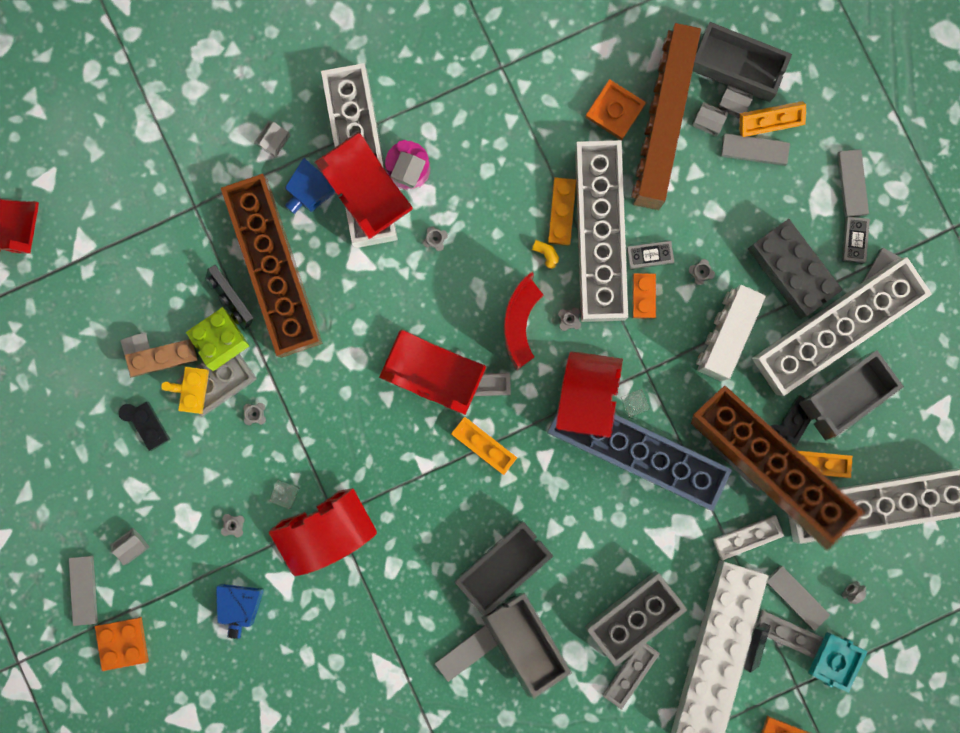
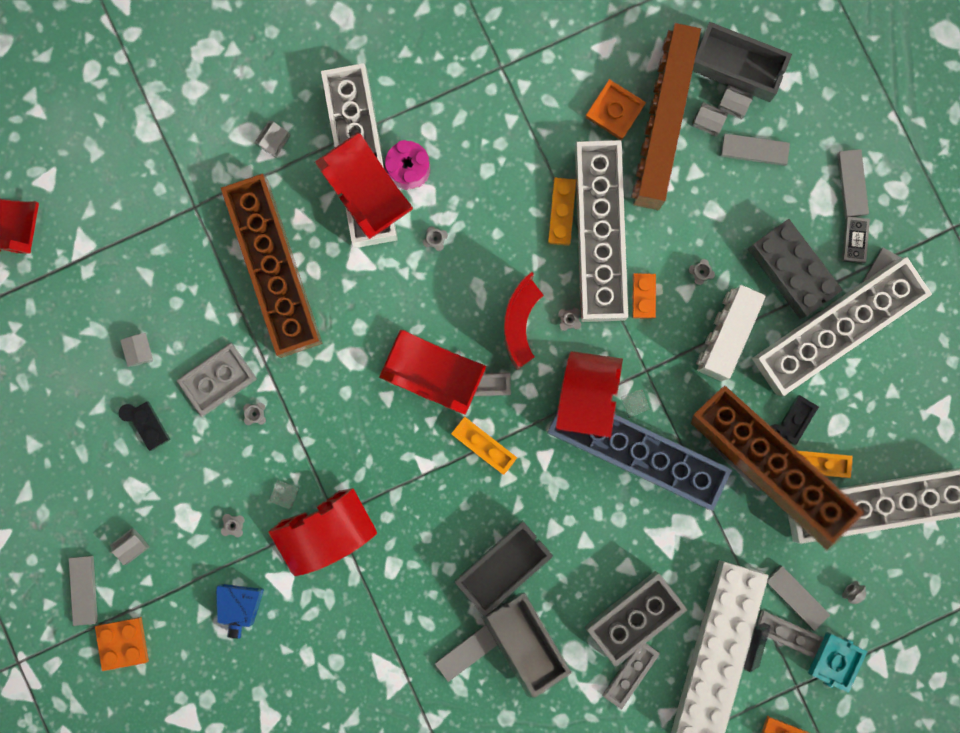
medium nougat plate [124,339,197,378] -> none
yellow plate [161,367,209,414] -> none
lime piece [186,307,249,371] -> none
black plate [206,265,253,329] -> none
blue torso [284,158,336,214] -> none
light grey piece [391,151,426,188] -> none
yellow arm [532,240,559,269] -> none
tile [627,241,674,269] -> none
white tile [712,515,784,560] -> none
light orange plate [740,101,806,137] -> none
dark grey piece [799,350,904,440] -> none

